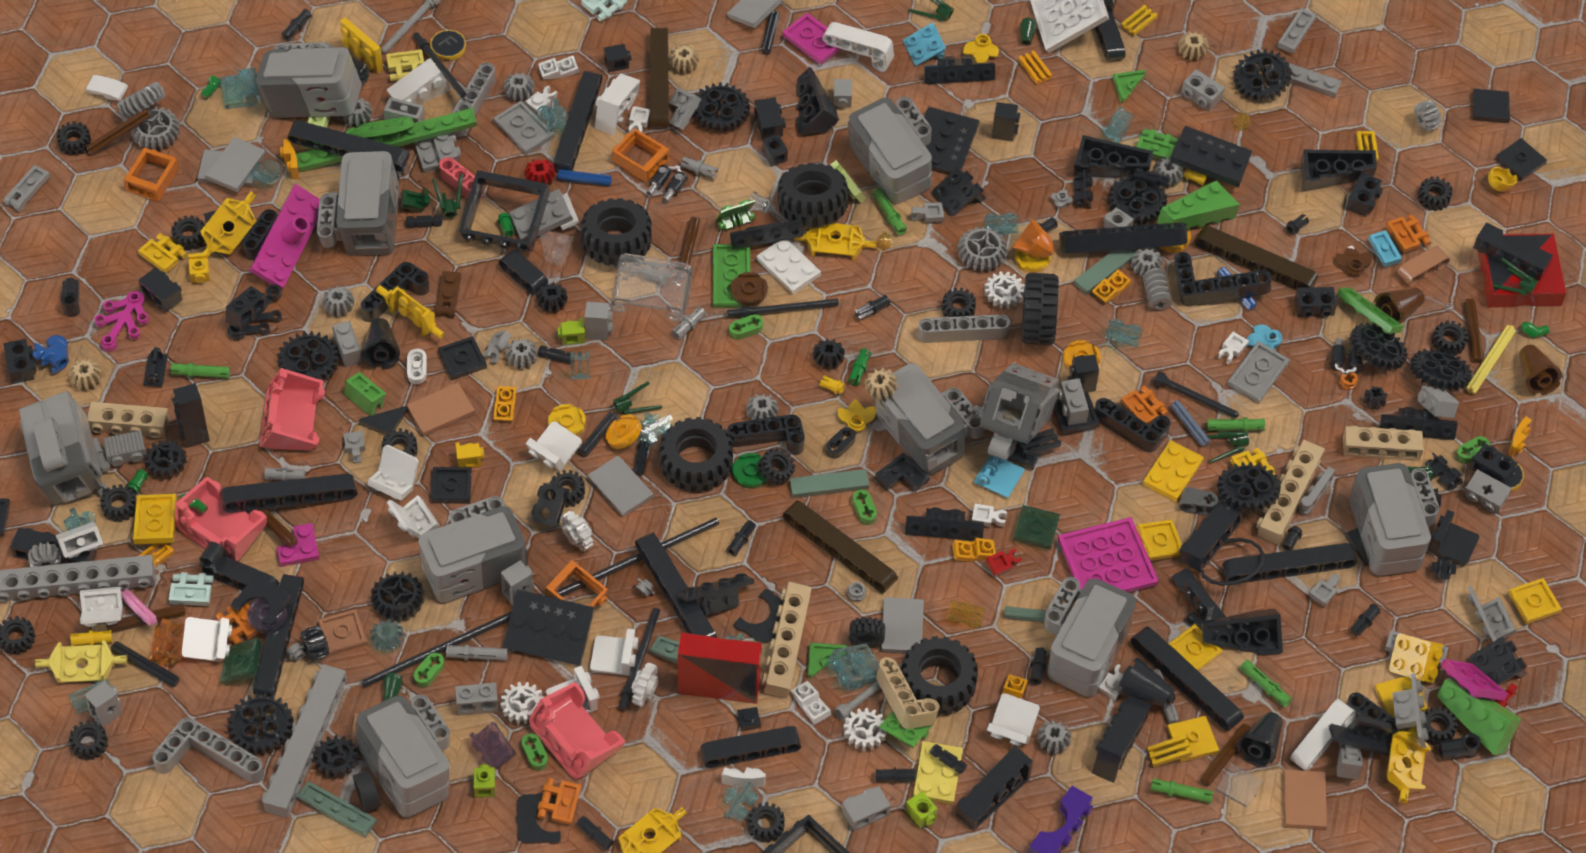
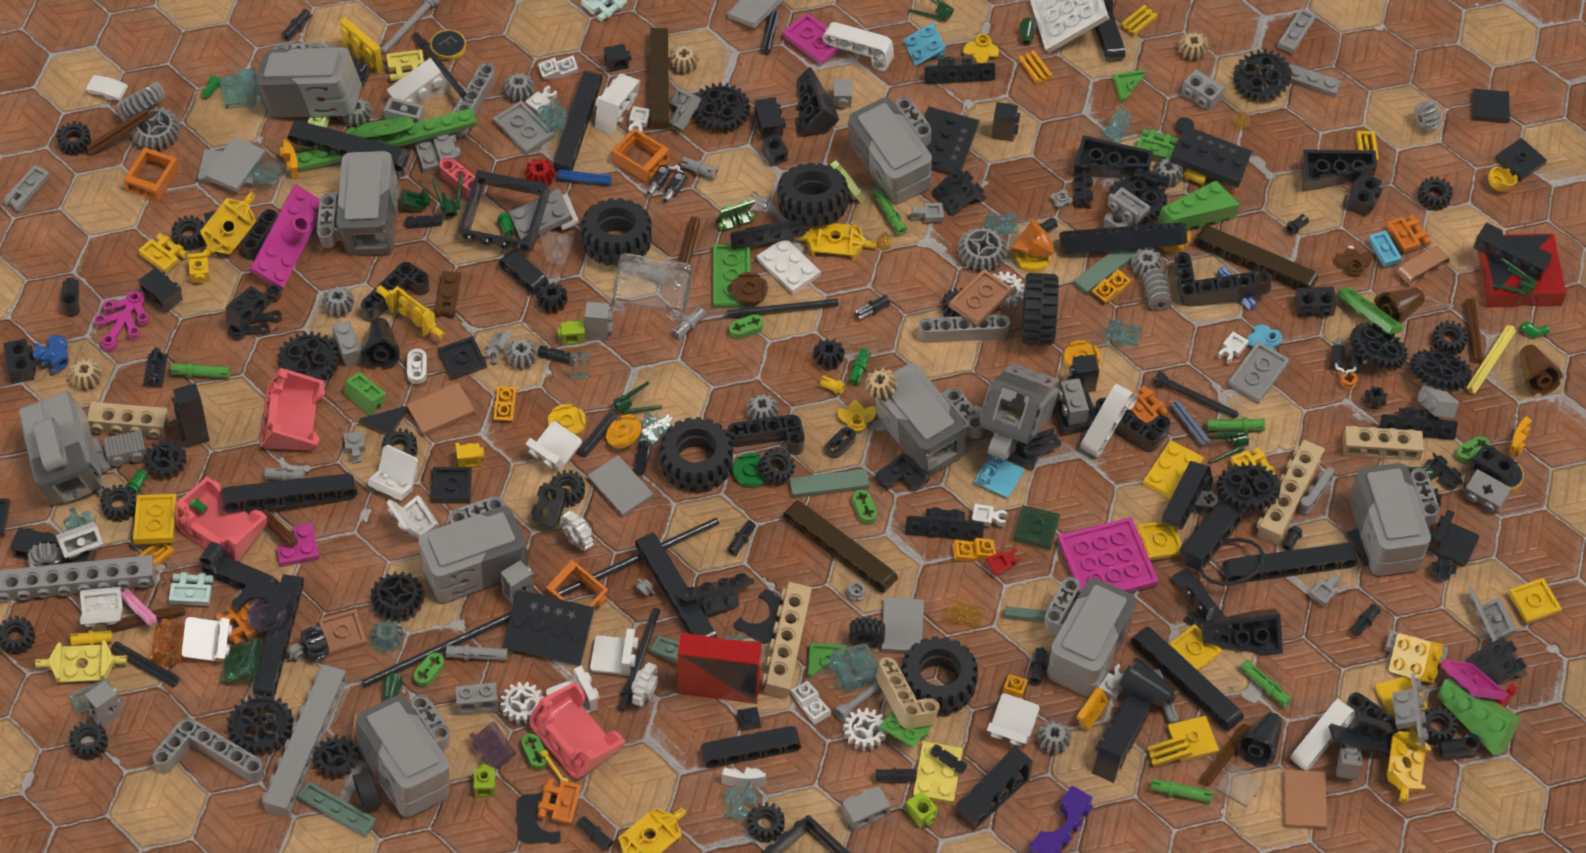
none -> yellow hinge [540,750,568,784]
none -> nougat tile [948,269,1013,327]
none -> light orange tile [1076,688,1108,731]
none -> white beam [1080,383,1138,458]
none -> light grey bracket [1108,187,1151,225]
none -> black beam [1162,461,1213,530]
none -> black tile [1175,117,1194,134]

